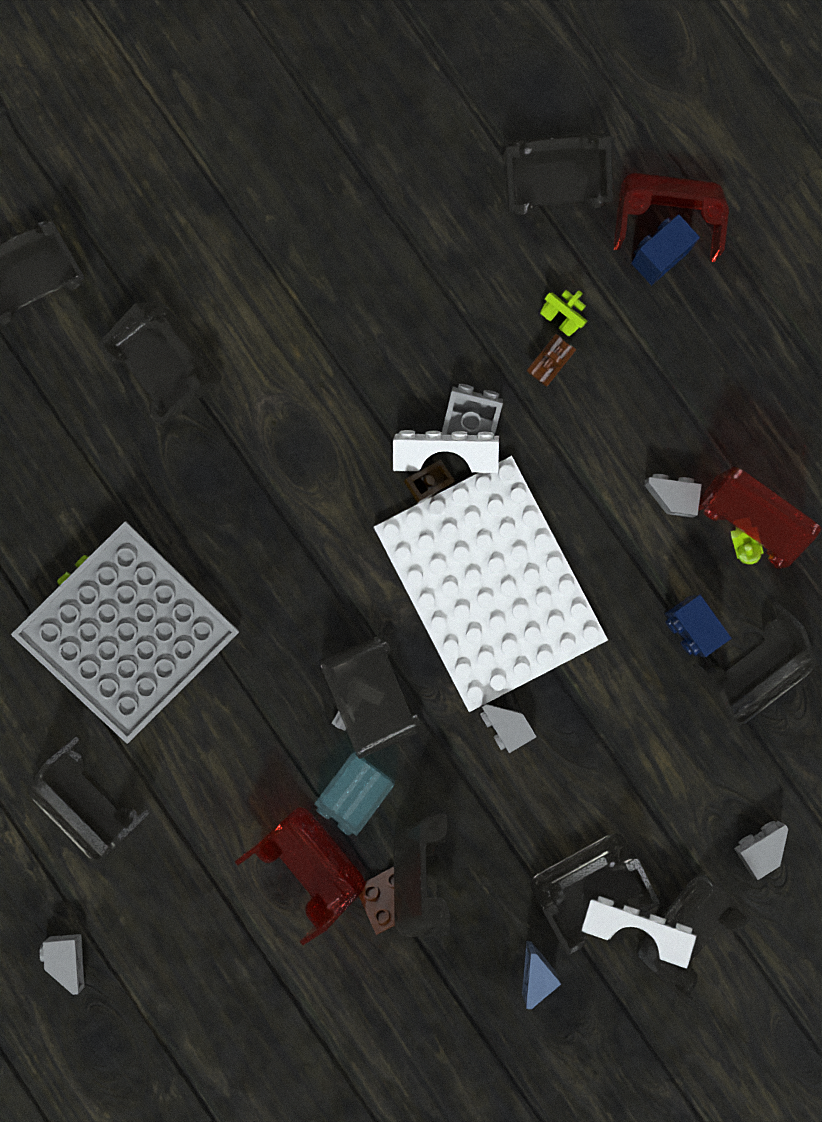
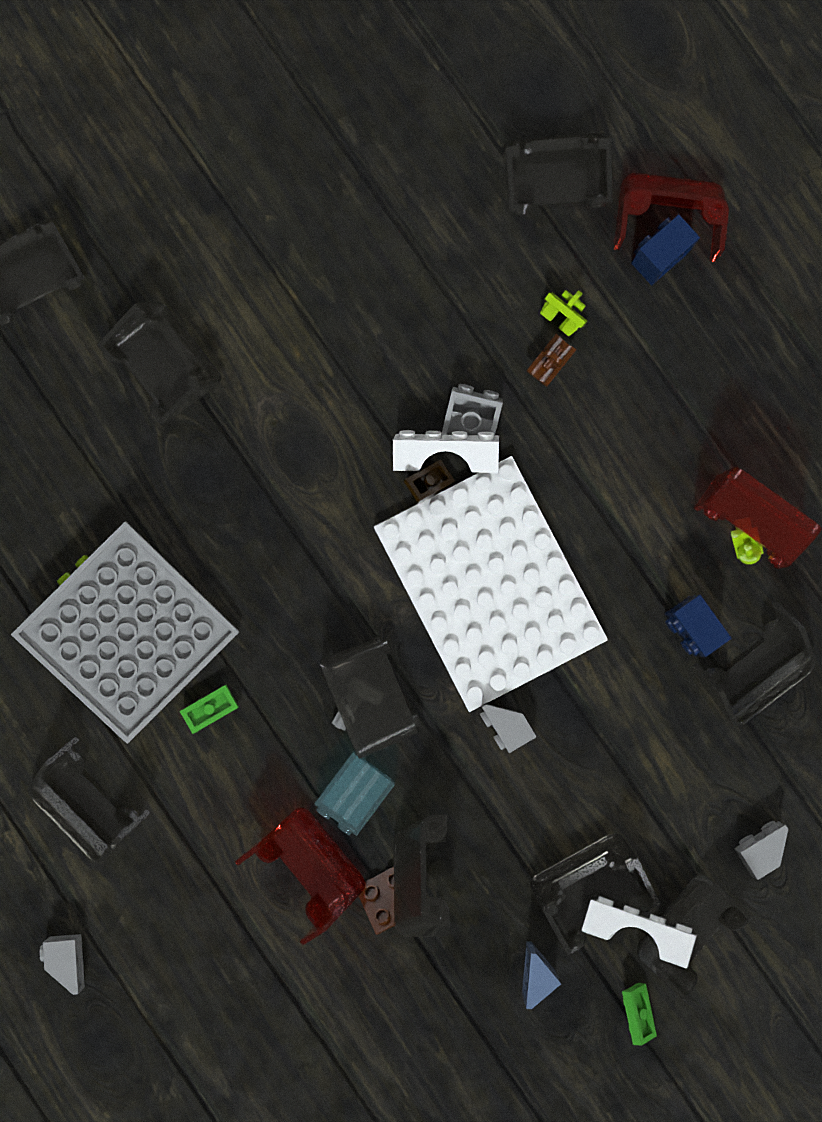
light grey slope [644,474,701,517] -> none
none -> bright green plate [180,685,239,734]
none -> bright green plate [622,983,657,1046]

